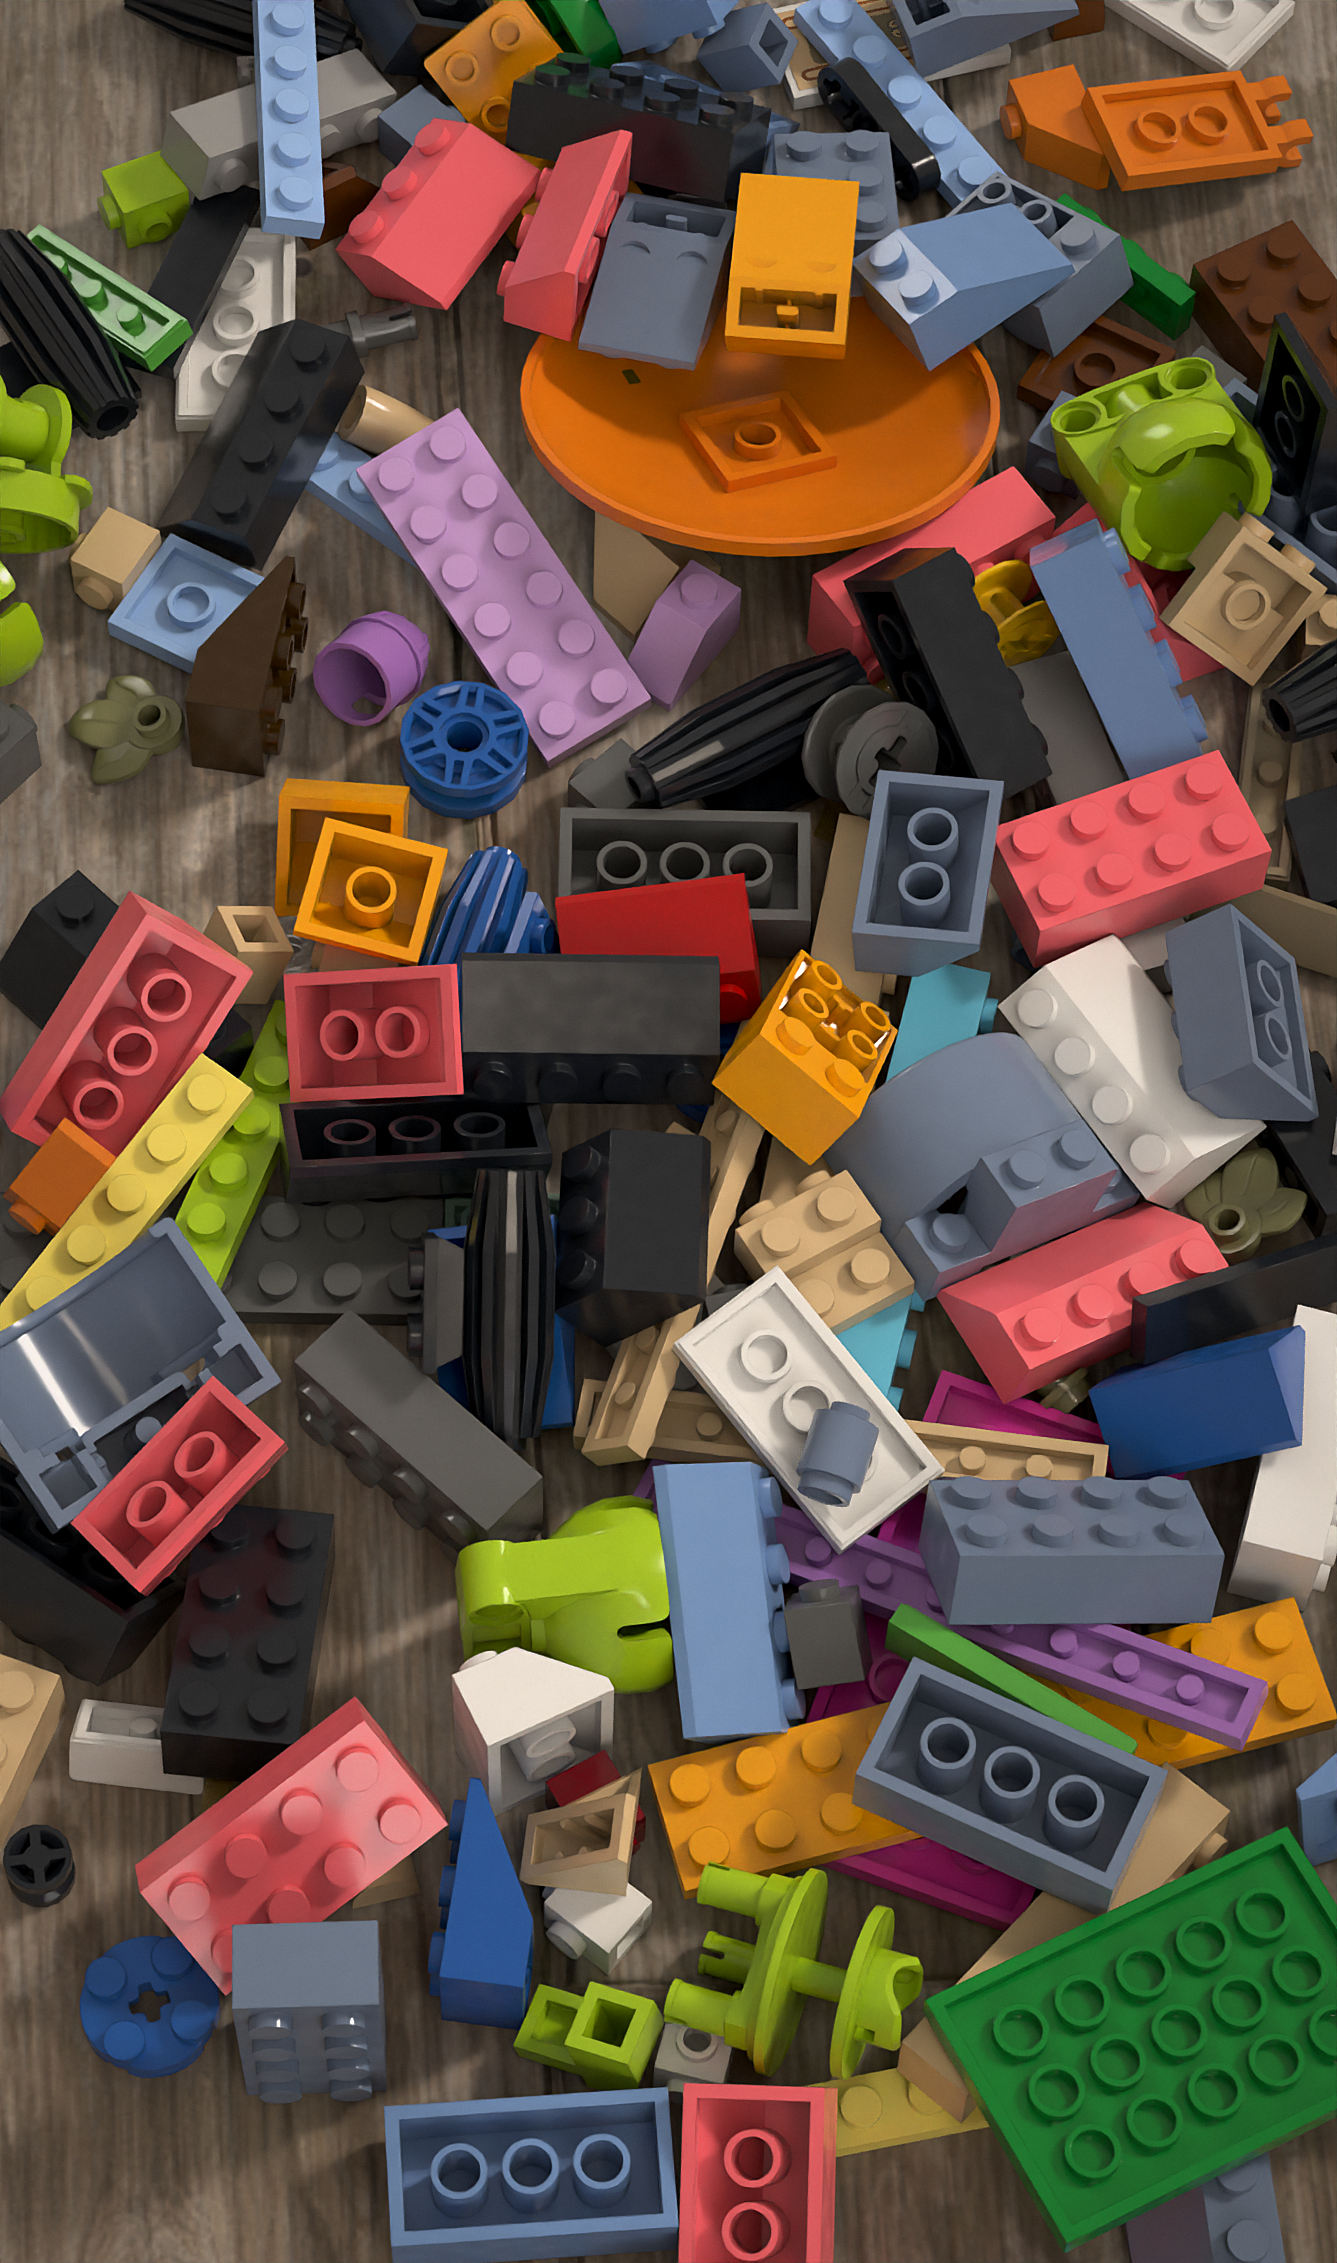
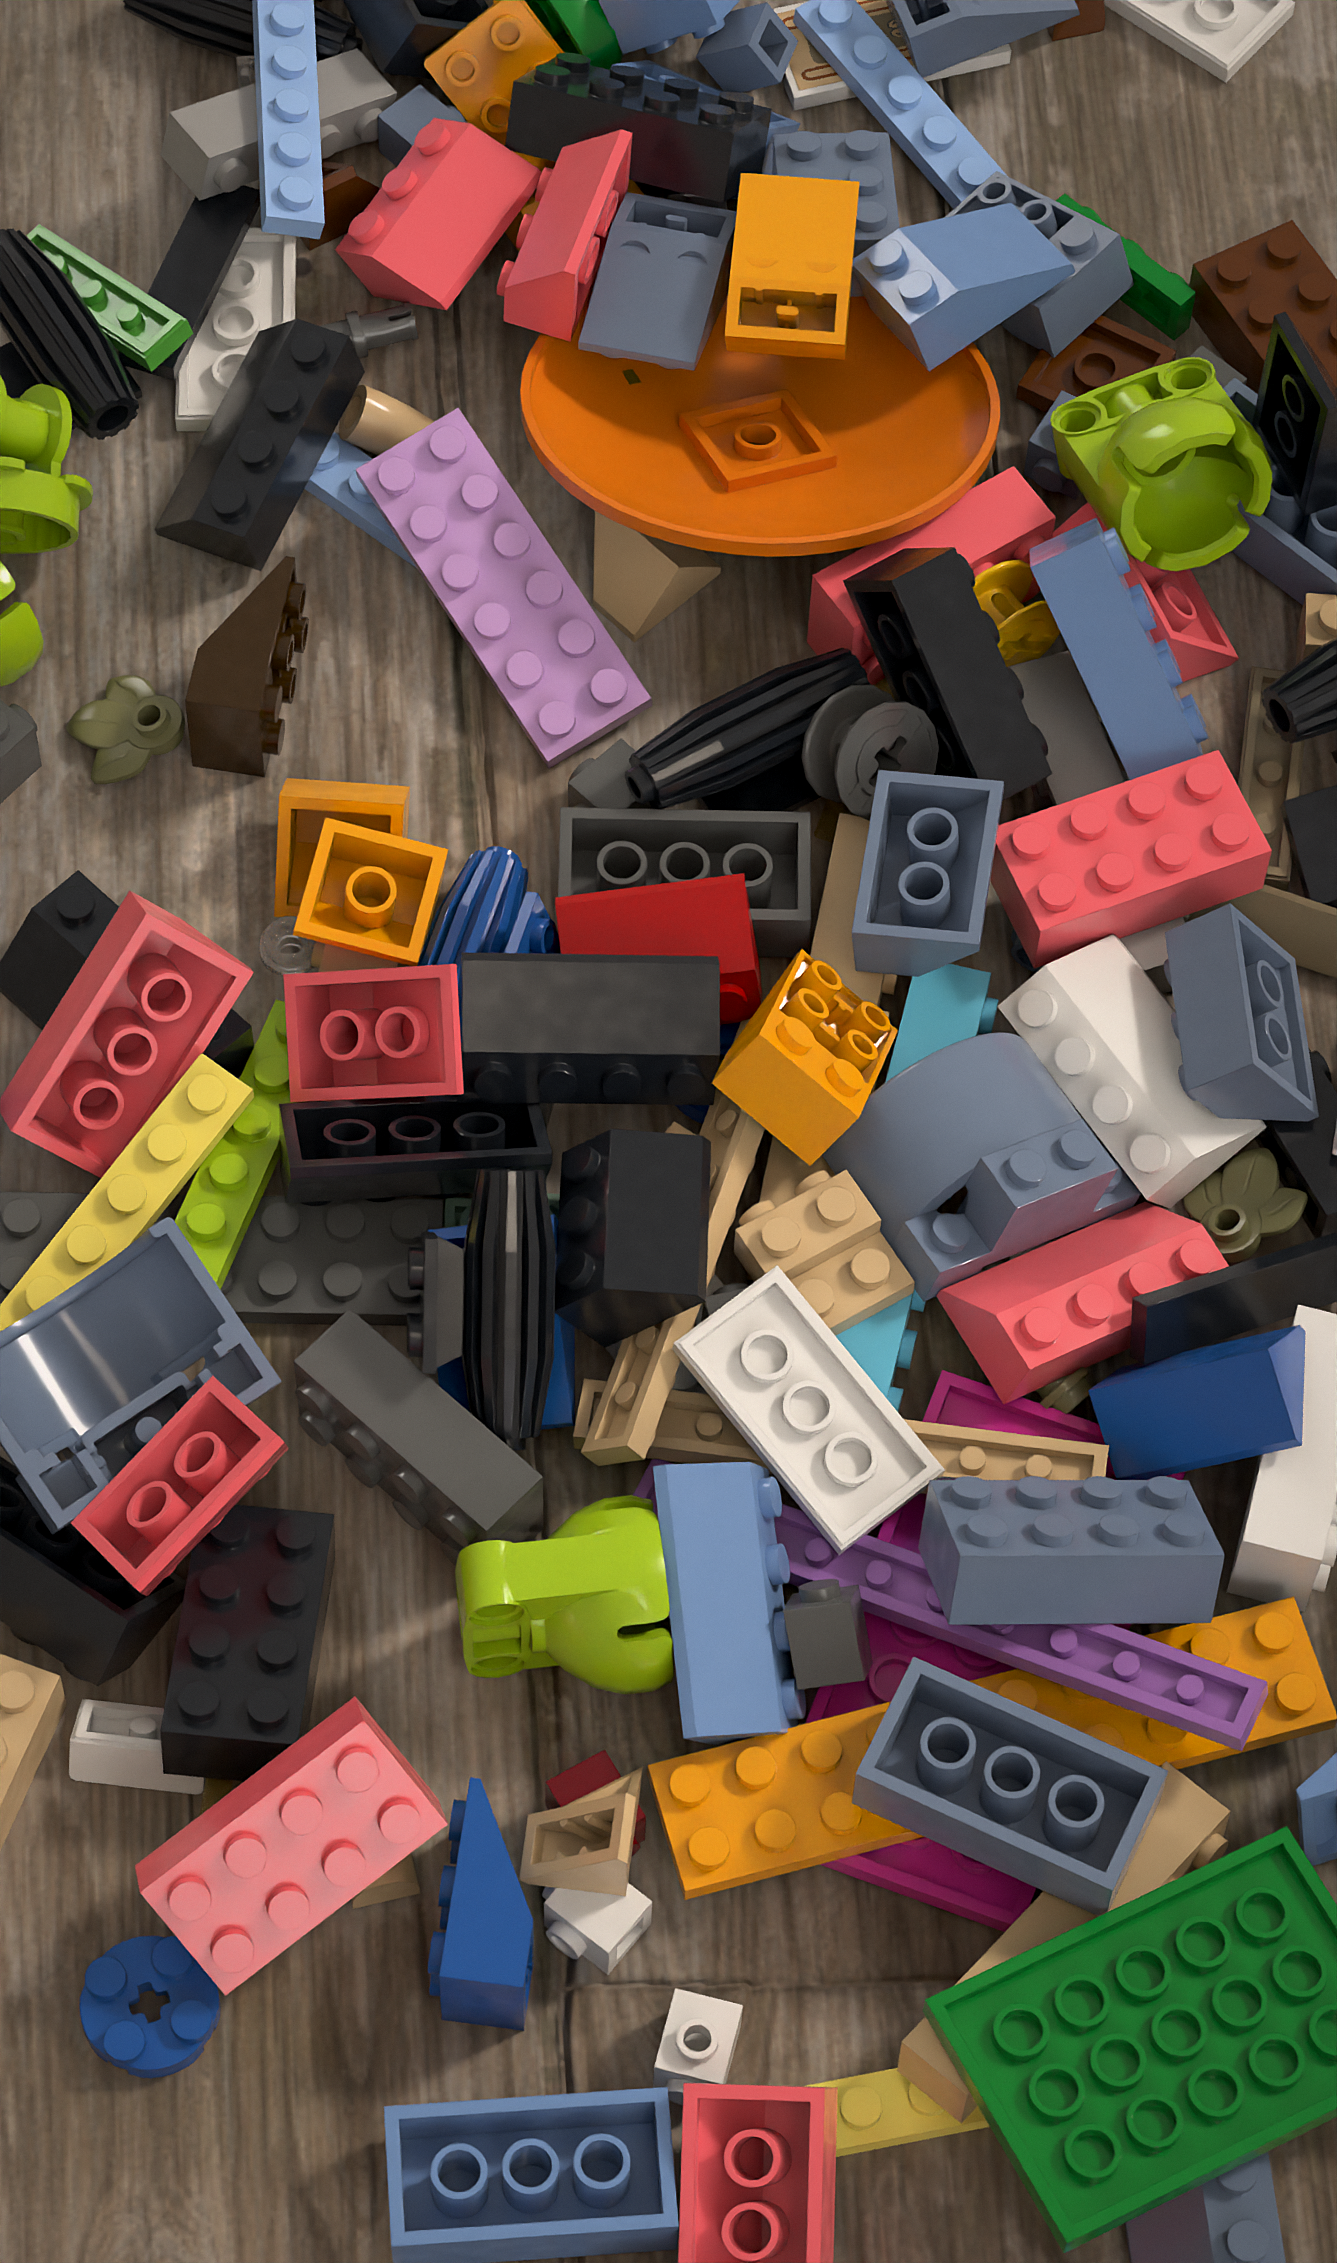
orange slope [2,1117,117,1237] -> none
black wheel [3,1824,76,1907] -> none
tan brick [68,507,162,612] -> none
lime brick [97,150,190,249] -> none
light blue plate [107,533,265,674] -> none
tan brick [203,906,294,1004] -> none
sand blue brick [232,1920,387,2104] -> none
medium lavender helmet [312,611,430,726] -> none
blue wheel [400,681,529,819] -> none
white slope [452,1647,614,1816] -> none
lime brick [513,1981,664,2091] -> none
lavender slope [627,559,741,712] -> none
lime piece [664,1861,923,2080] -> none
sand blue brick [796,1401,879,1507] -> none
black beam [817,57,941,202] -> none
bright green tile [885,1603,1138,1756] -> none
orange slope [999,64,1111,190] -> none
orange tile [1081,70,1314,191] -> none
tan plate [1159,511,1328,686] -> none

